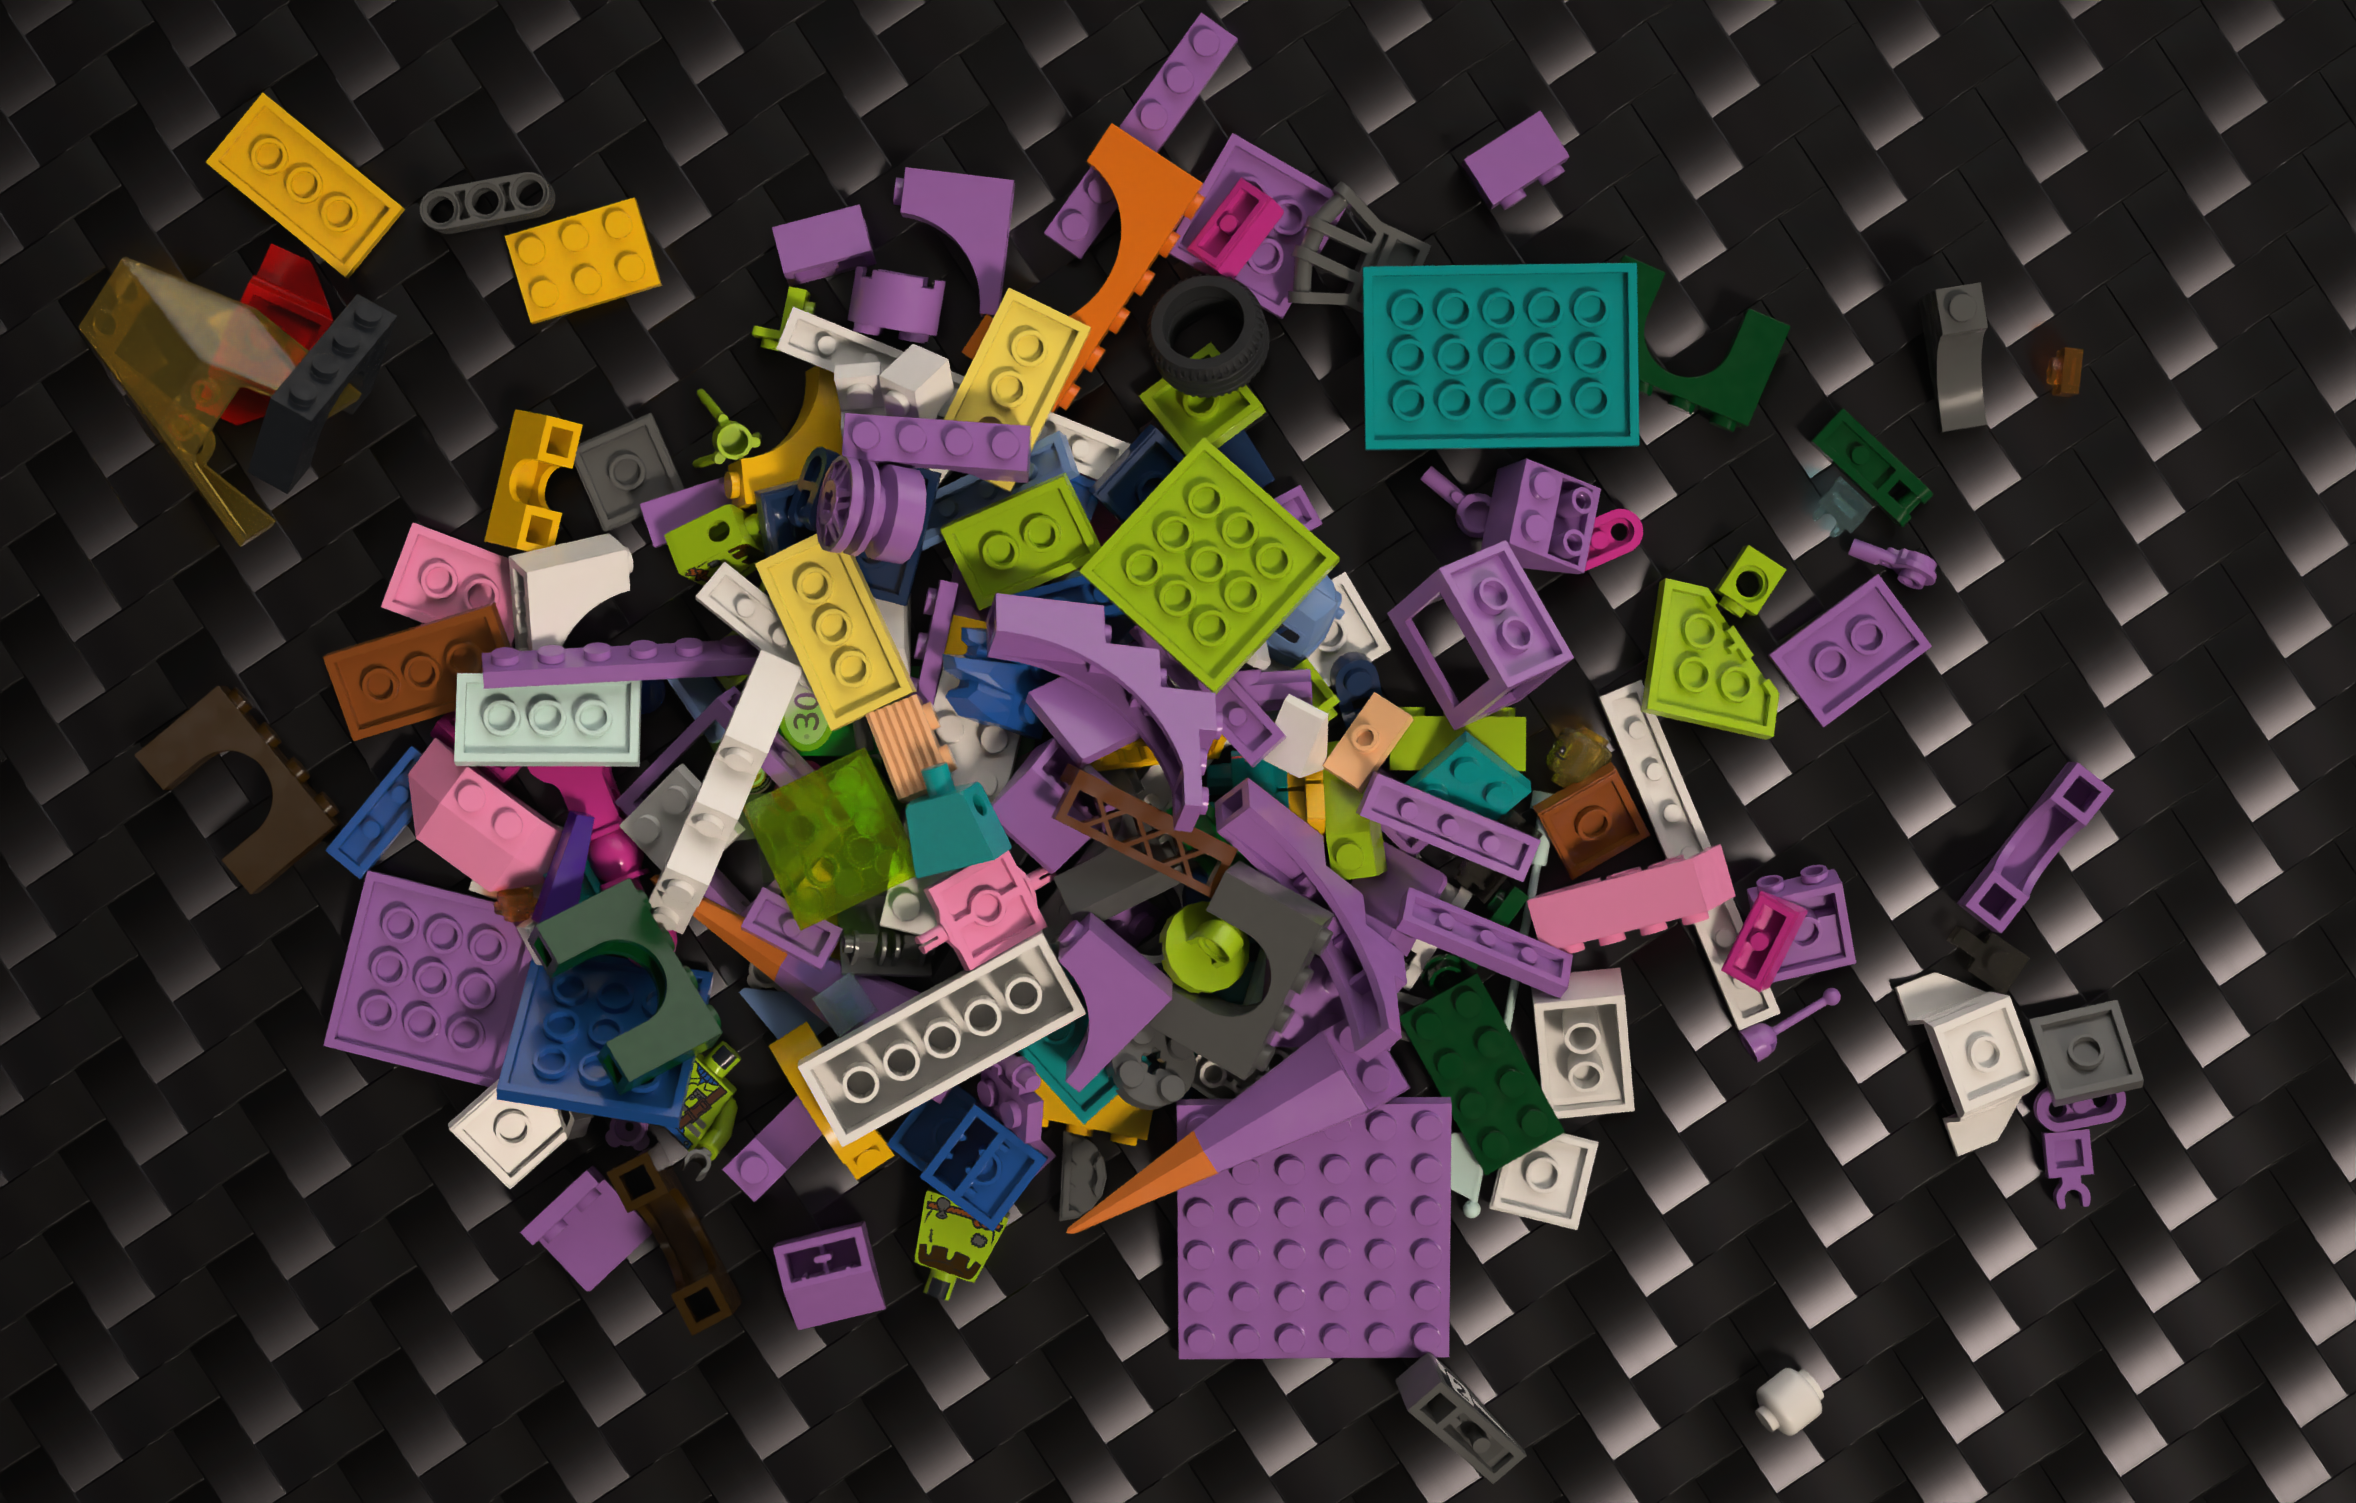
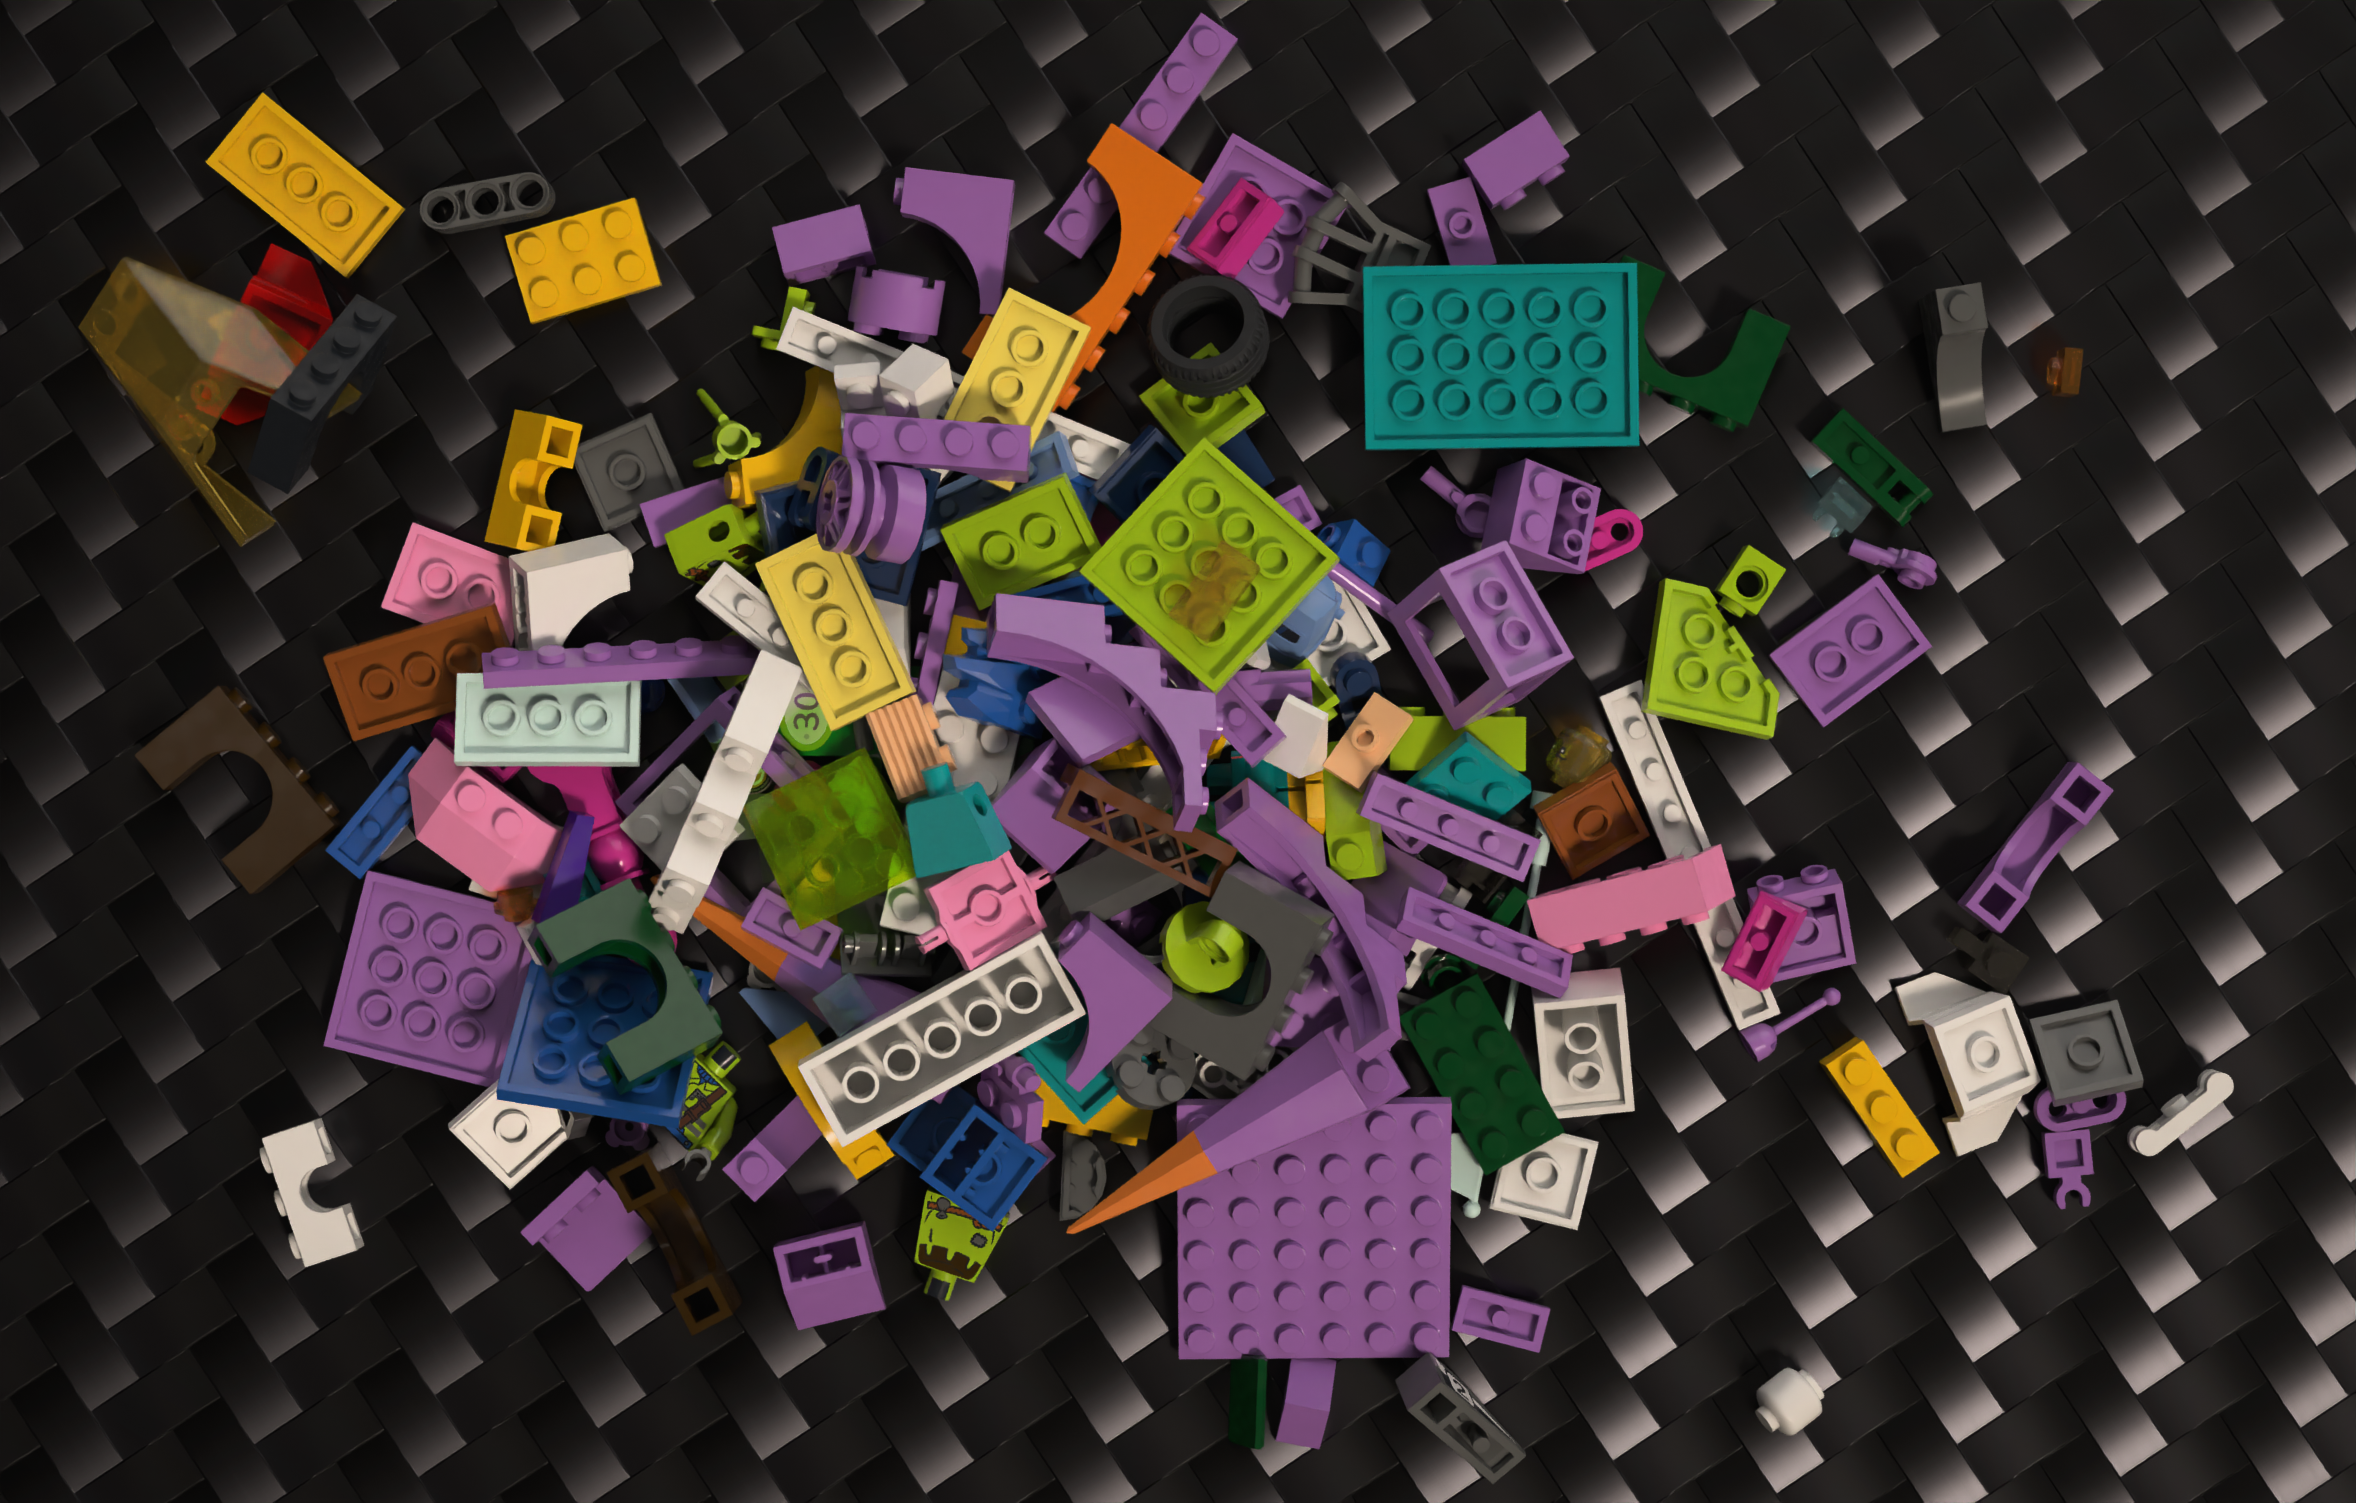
none -> white arch [260,1118,364,1267]
none -> clear yellow plate [1168,540,1261,644]
none -> dark green slope [1228,1355,1267,1450]
none -> medium lavender slope [1275,1358,1336,1449]
none -> blue bracket [1317,519,1391,587]
none -> medium lavender bar [1327,563,1434,645]
none -> medium lavender plate [1427,176,1497,265]
none -> medium lavender plate [1451,1285,1550,1353]
none -> yellow arch [1819,1036,1940,1178]
none -> white plate [2127,1069,2234,1156]

